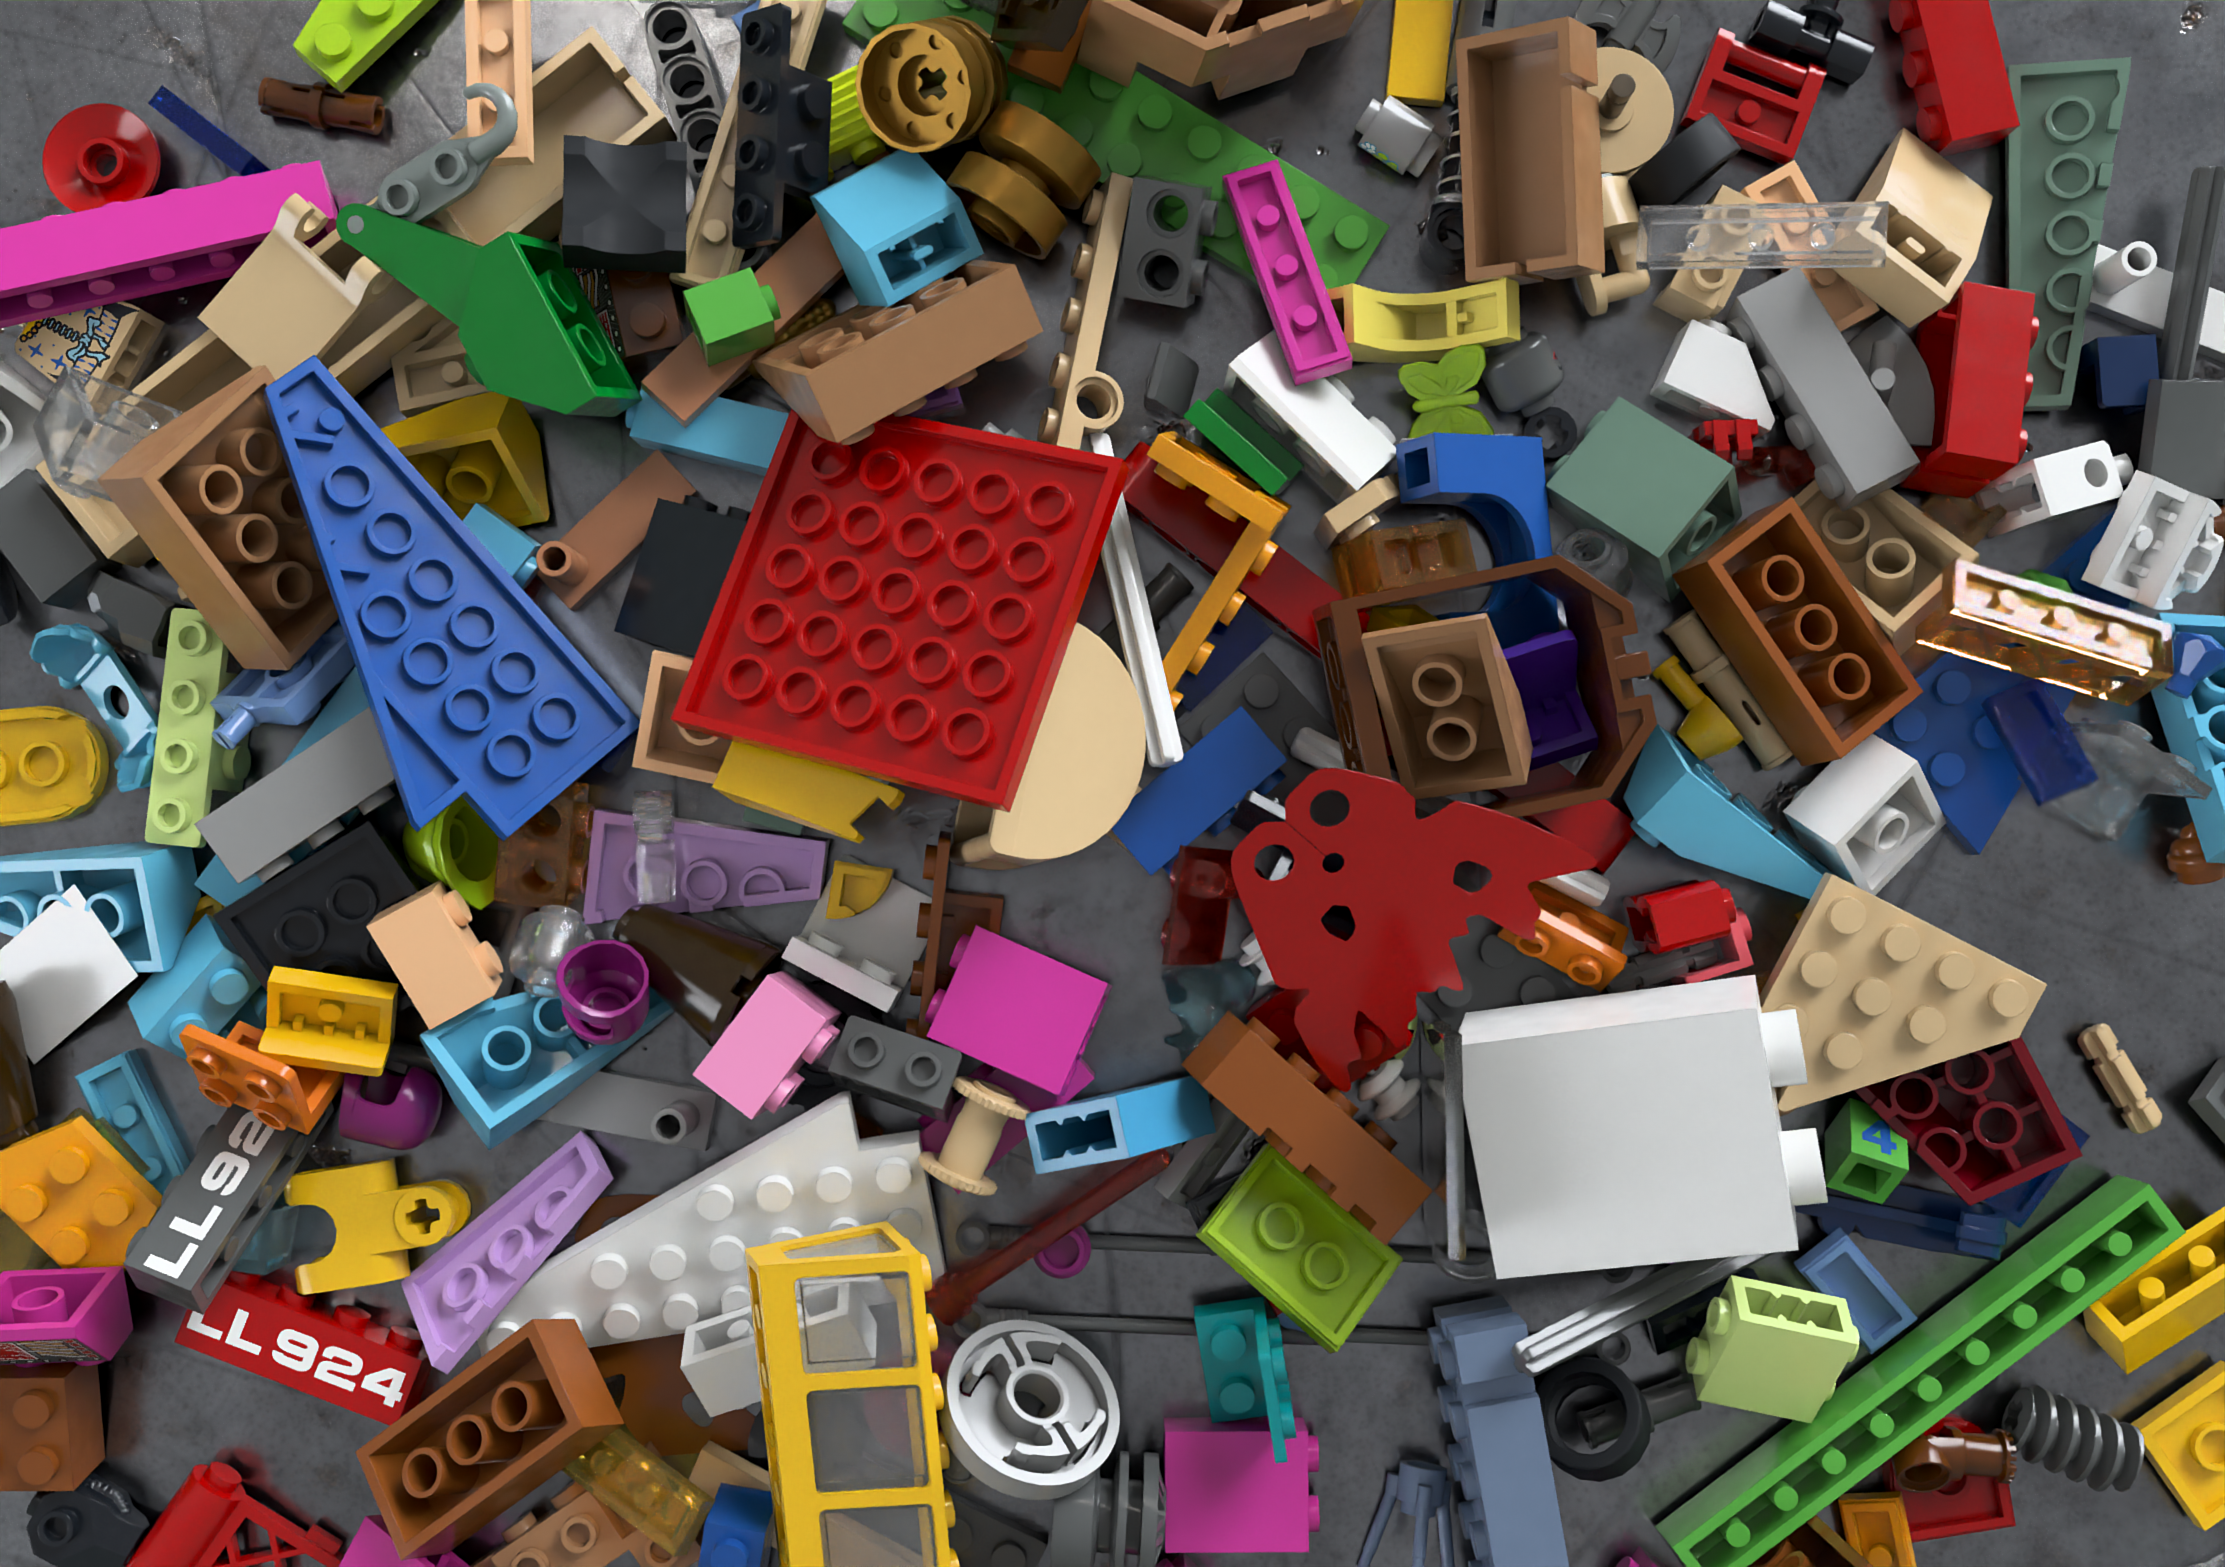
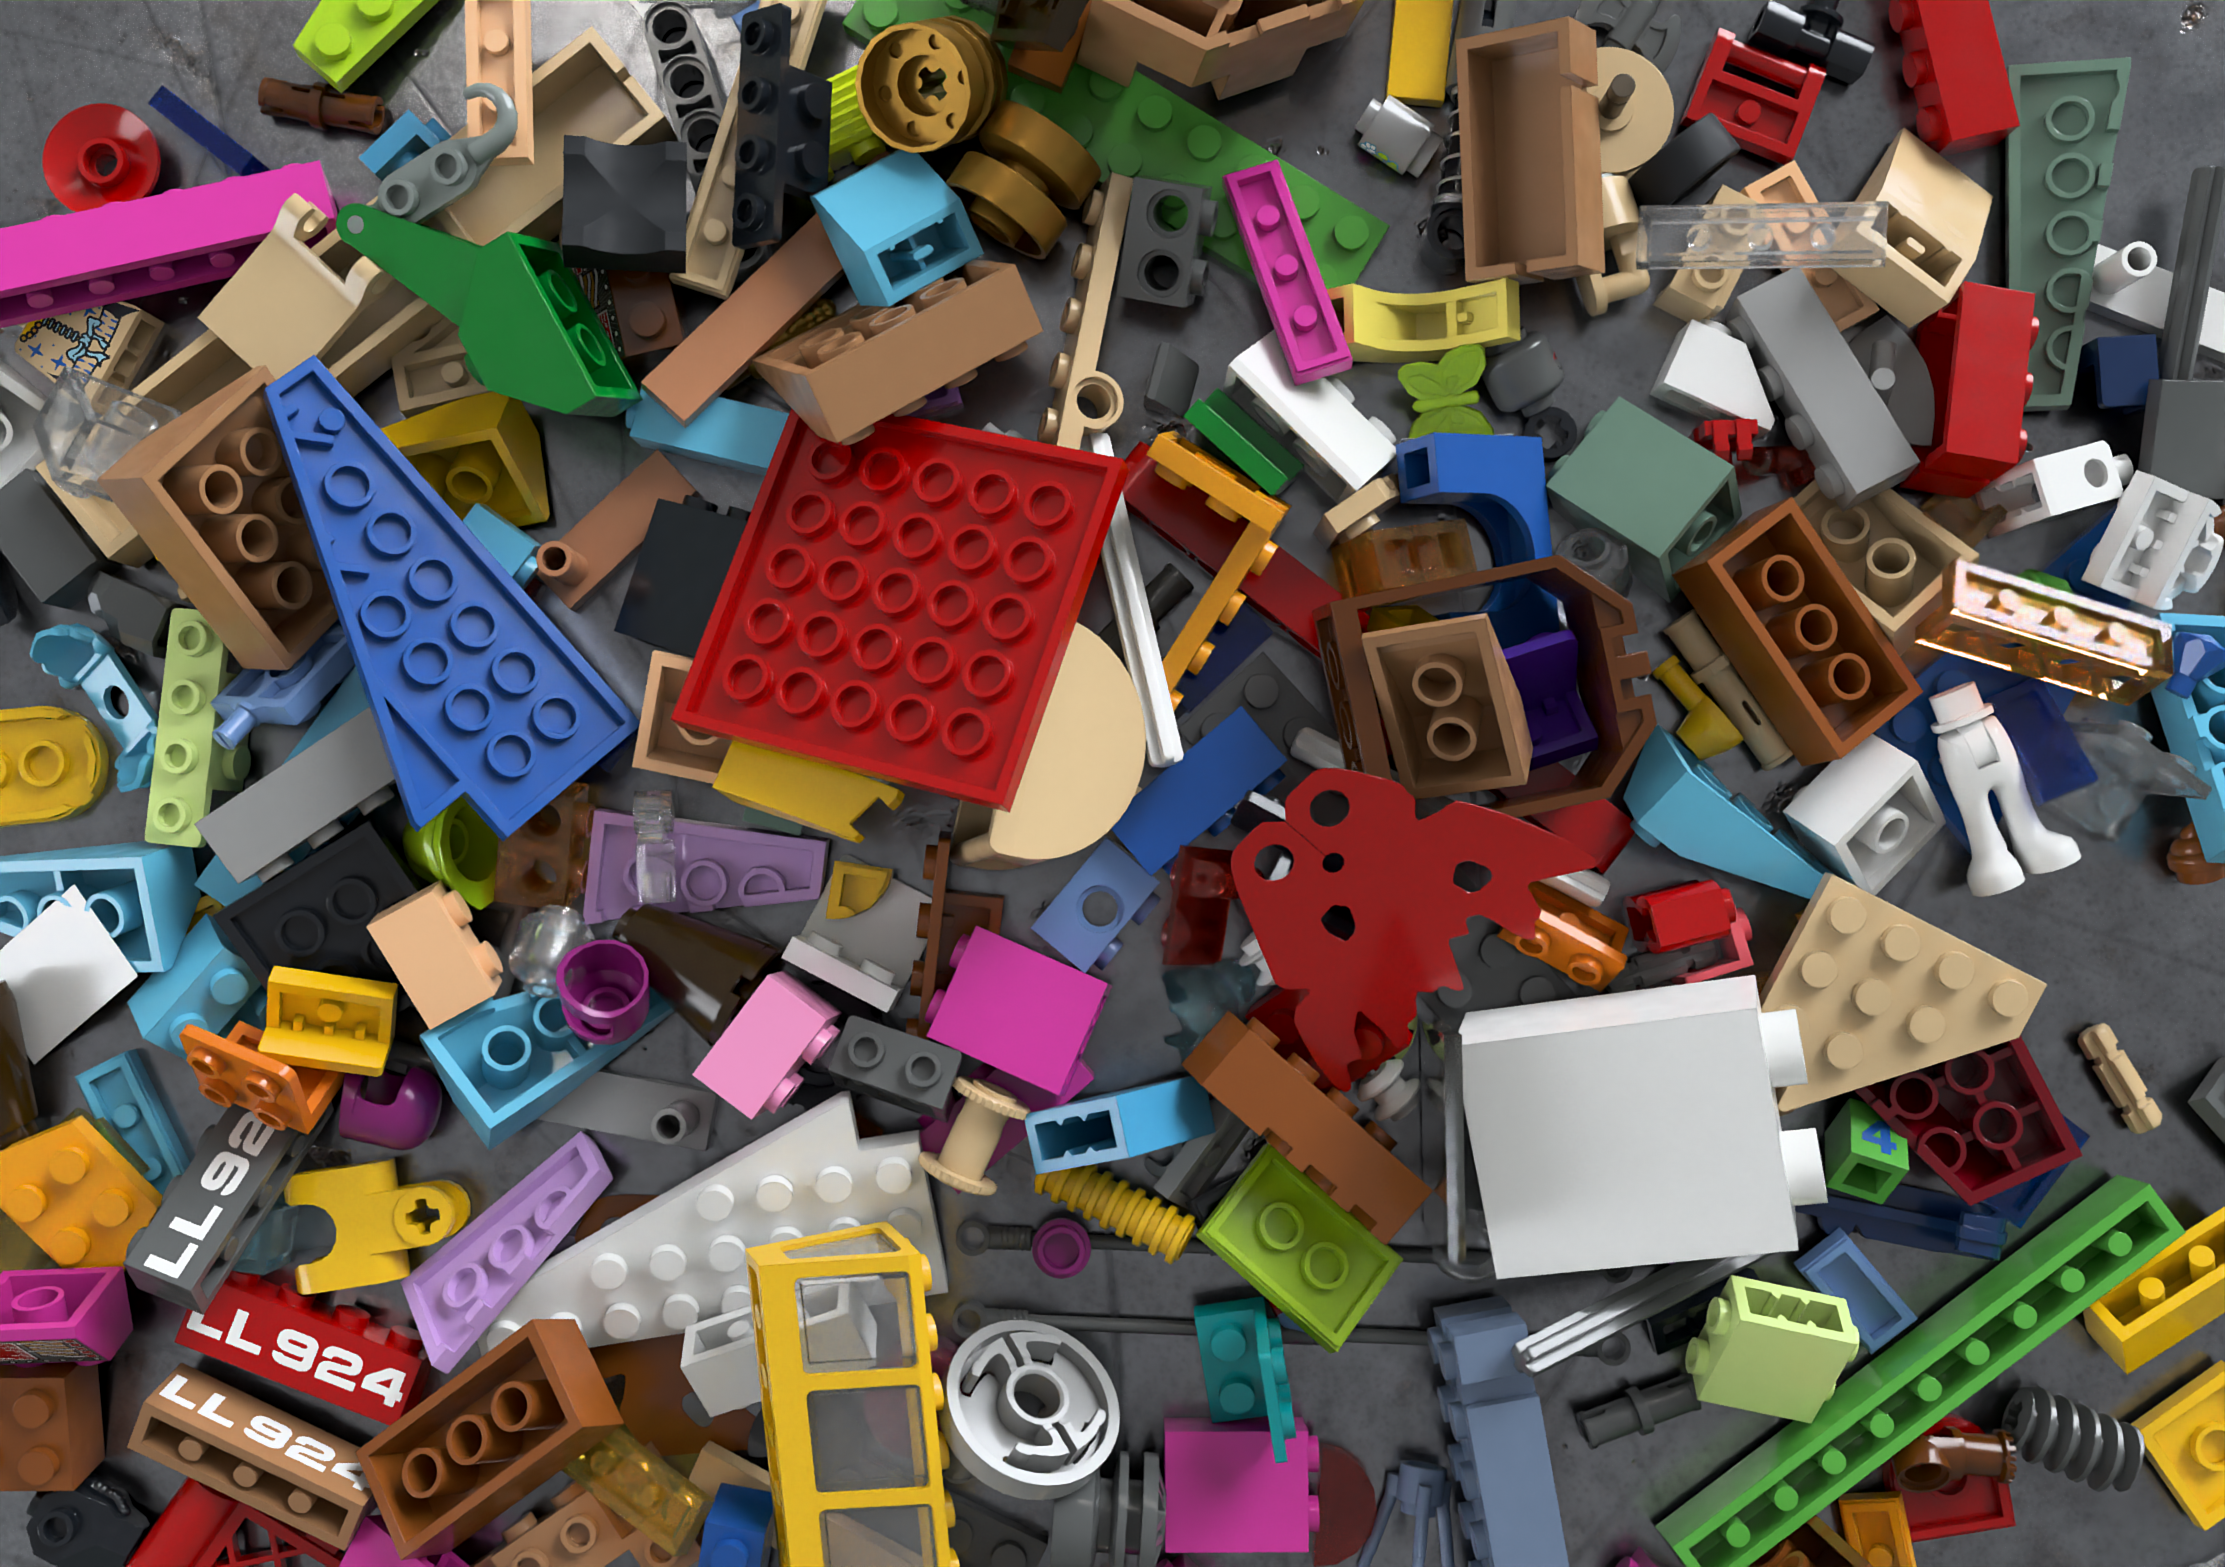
bright green brick [683,267,781,367] -> none
clear red piece [924,1148,1170,1326] -> none
black tyre [1536,1358,1652,1482] -> none
none -> medium nougat brick [127,1362,377,1551]
none -> dark azure bracket [358,109,452,181]
none -> medium blue brick [1031,837,1161,973]
none -> yellow piece [1034,1164,1196,1264]
none -> clear red tile [1312,1443,1377,1567]
none -> white piece [1929,681,2081,897]

